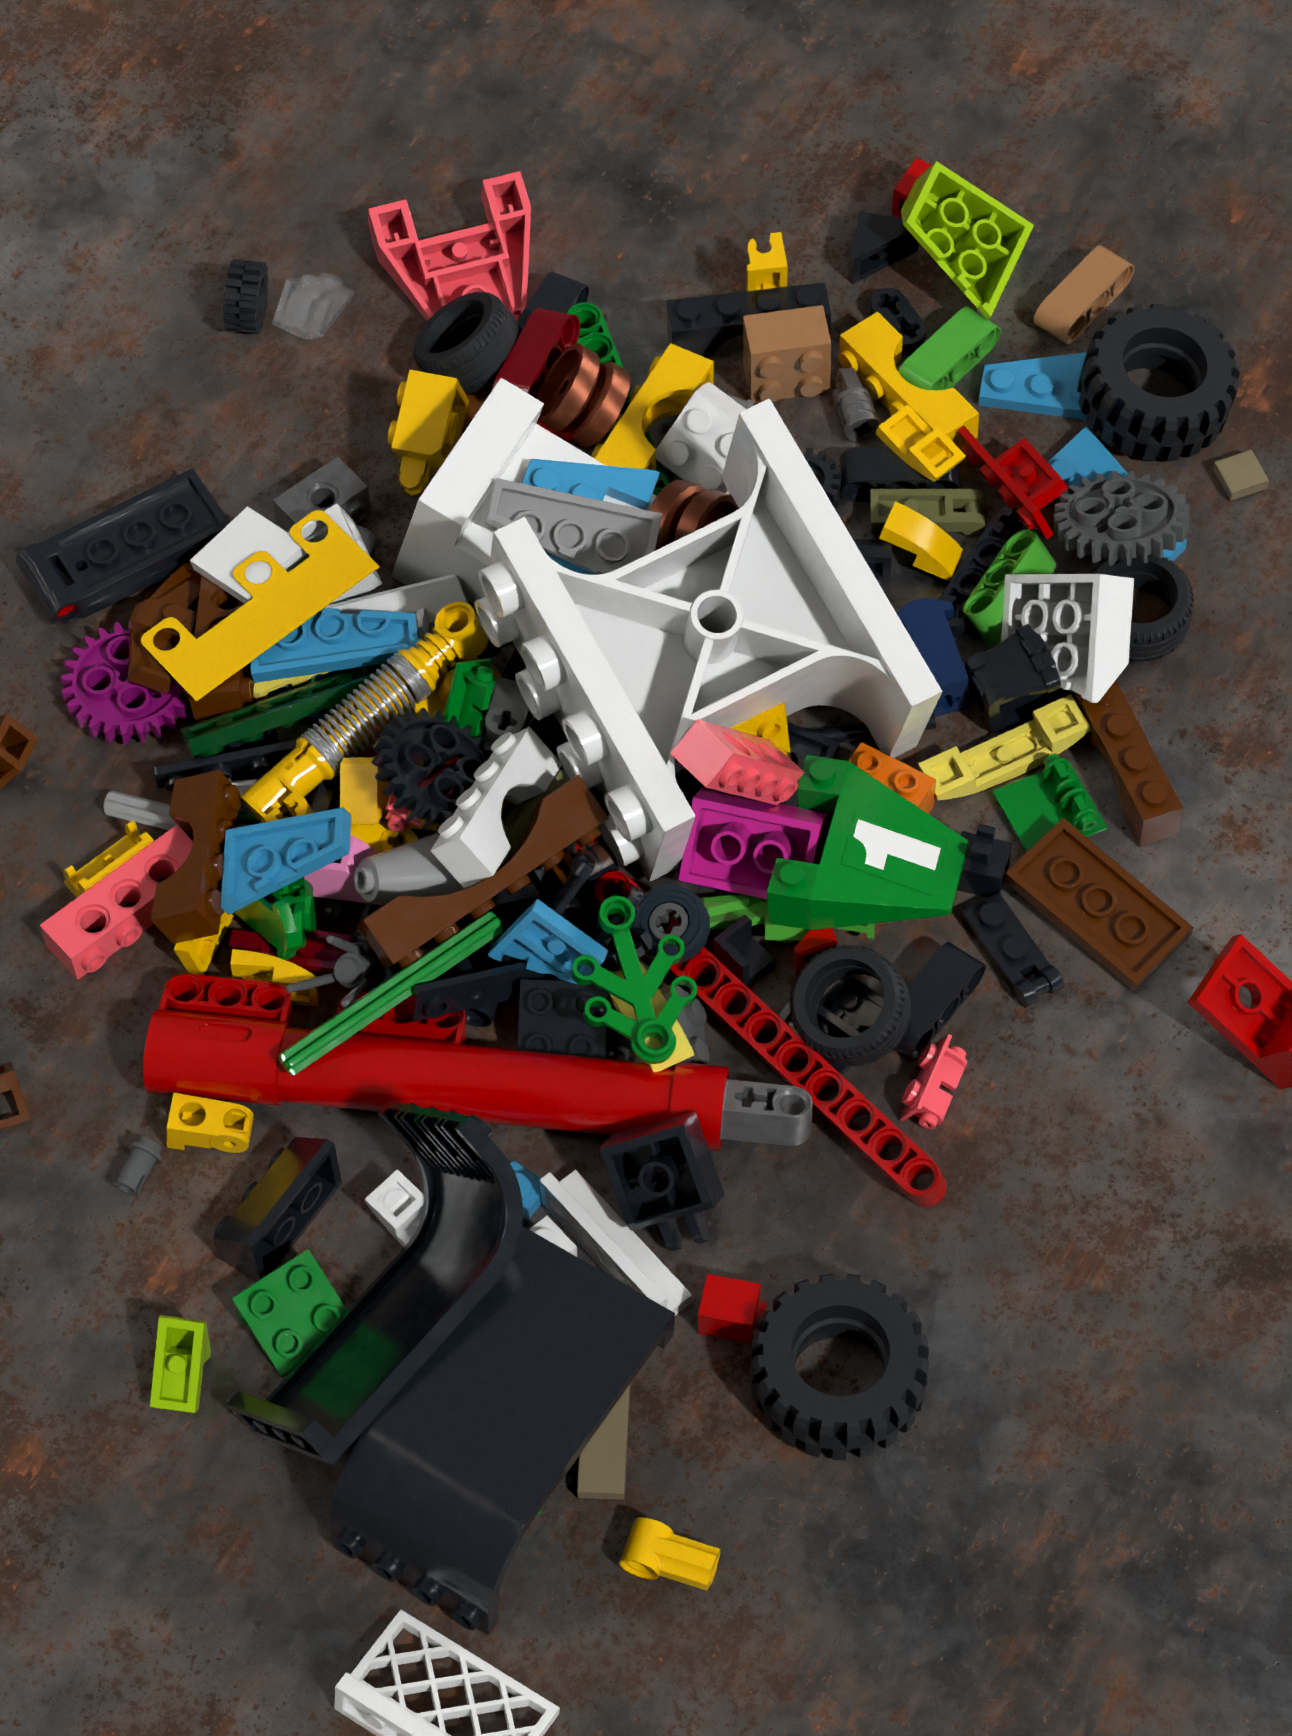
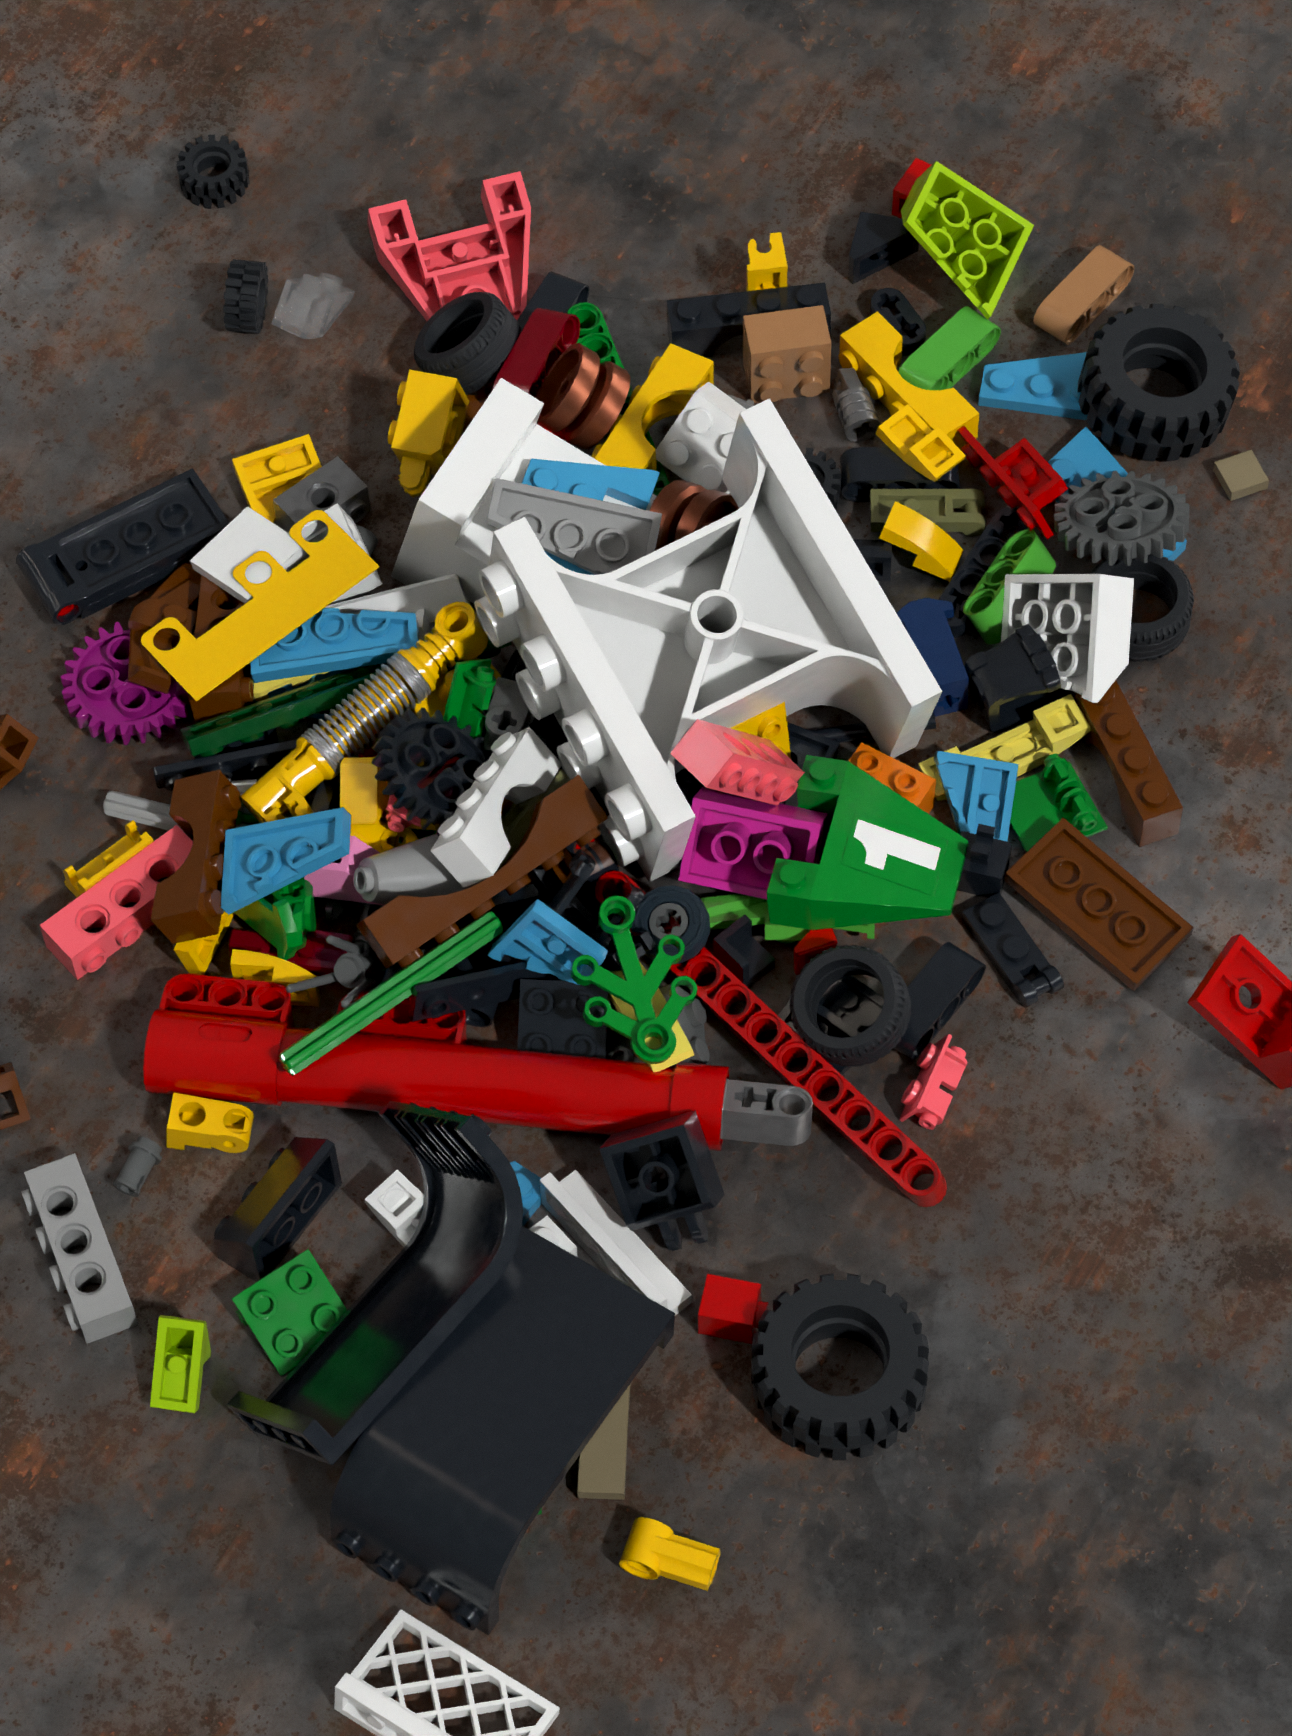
none -> light grey brick [21,1153,139,1344]
none -> black tyre [177,134,249,209]
none -> yellow wing [232,434,322,523]
none -> dark azure wing [934,751,1019,842]

